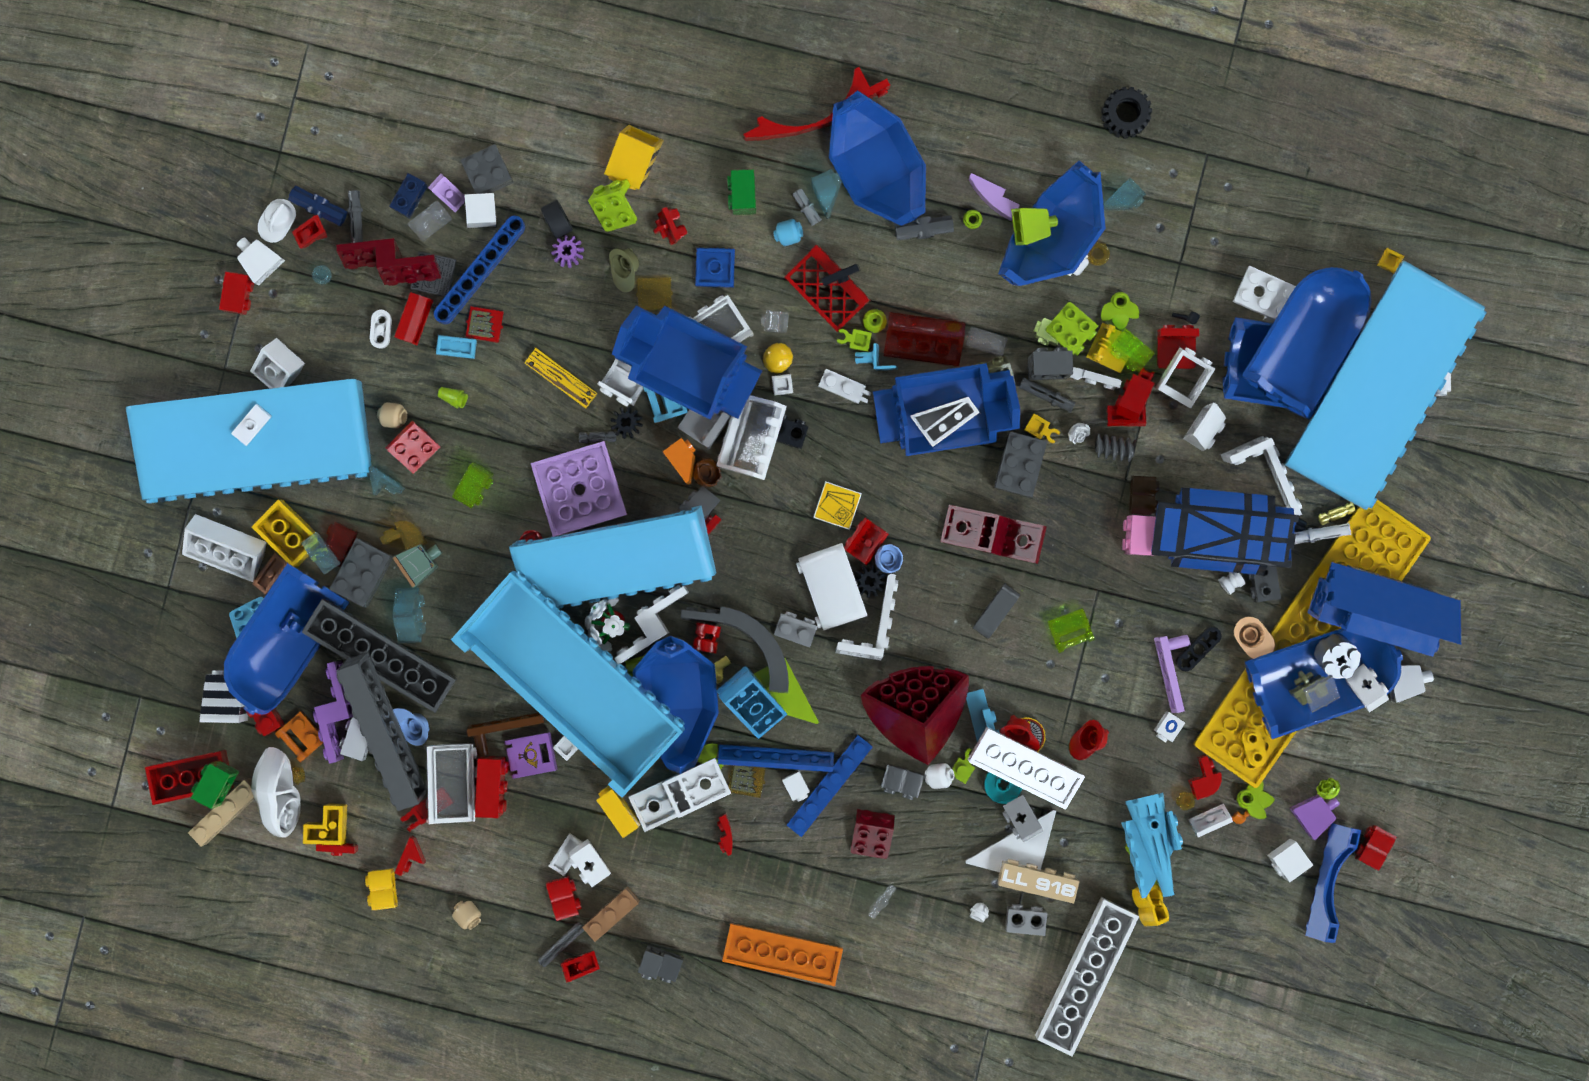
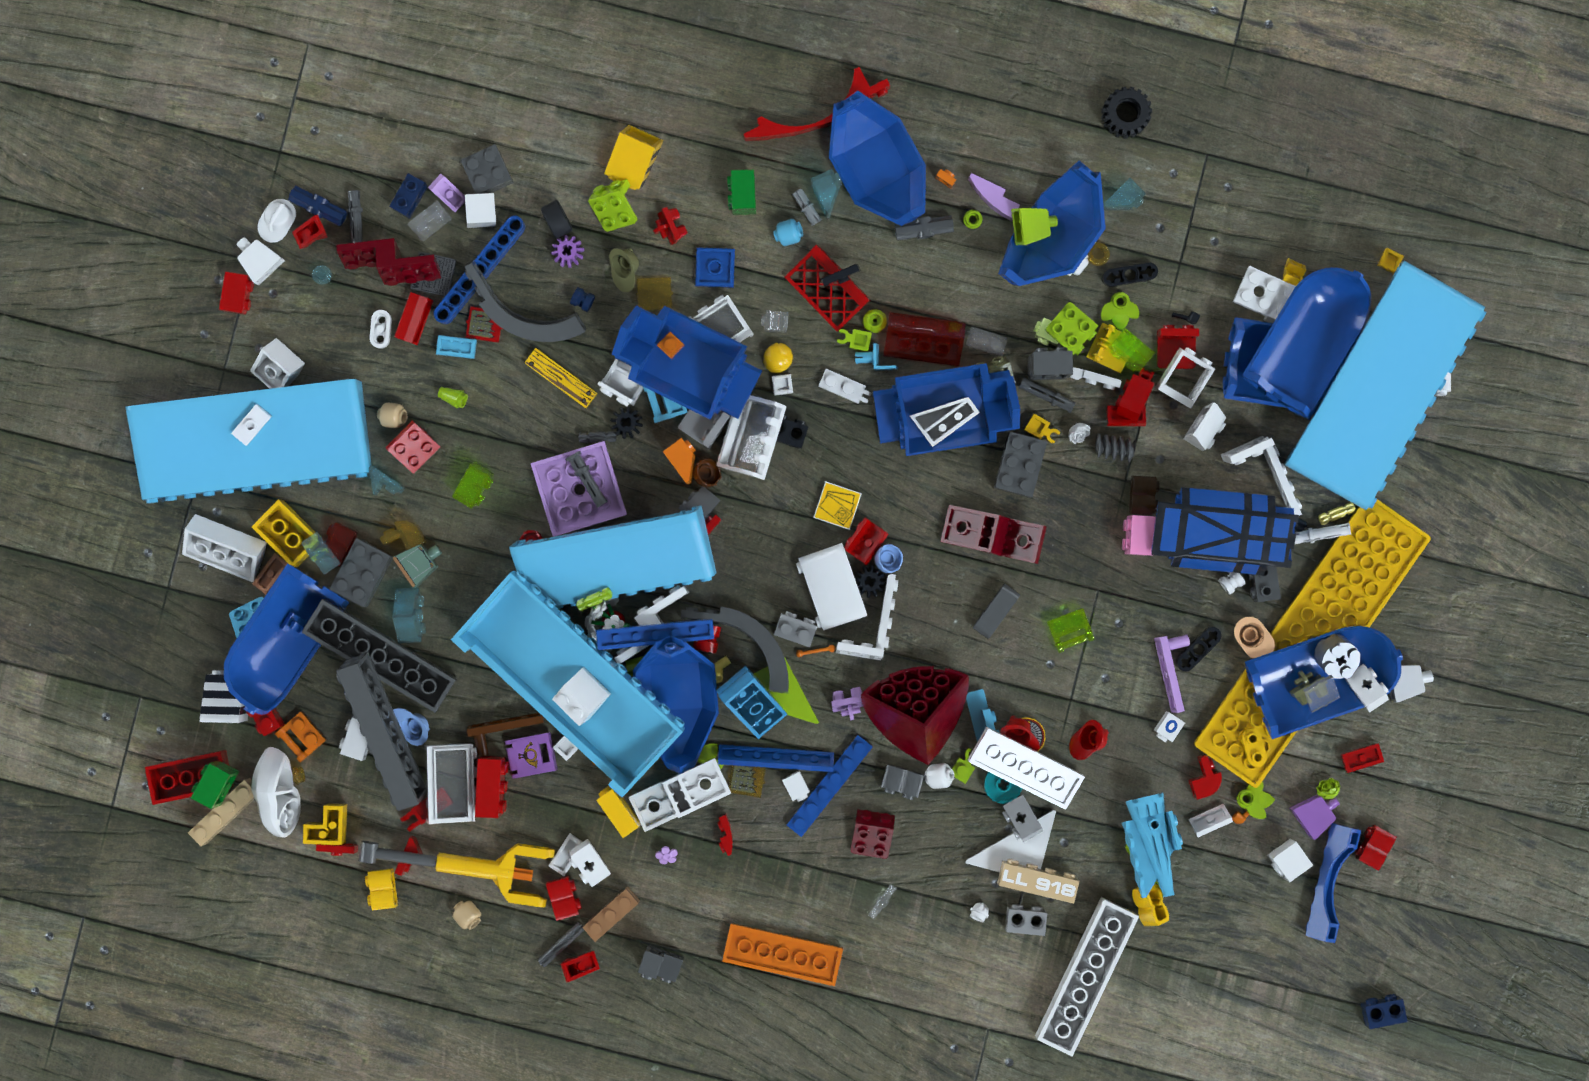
medium lavender bracket [313,660,354,764] -> none
clear yellow plate [1176,791,1195,811] -> none
blue panel [1307,562,1461,657] -> none
none -> yellow piece [358,841,555,907]
none -> dark grey arch [465,260,586,342]
none -> white slope [552,667,611,726]
none -> dark grey pin [565,451,608,508]
none -> dark blue wheel [570,287,595,312]
none -> lime axle [576,588,613,611]
none -> blue plate [596,619,714,650]
none -> lavender plant [655,846,678,864]
none -> orange plate [657,332,685,359]
none -> orange hinge [796,645,836,658]
none -> lavender hips [831,687,863,720]
none -> orange plate [935,169,956,189]
none -> black beam [1102,263,1158,287]
none -> yellow slope [1283,258,1306,286]
none -> red plate [1340,743,1384,773]
none -> dark blue brick [1361,994,1408,1029]

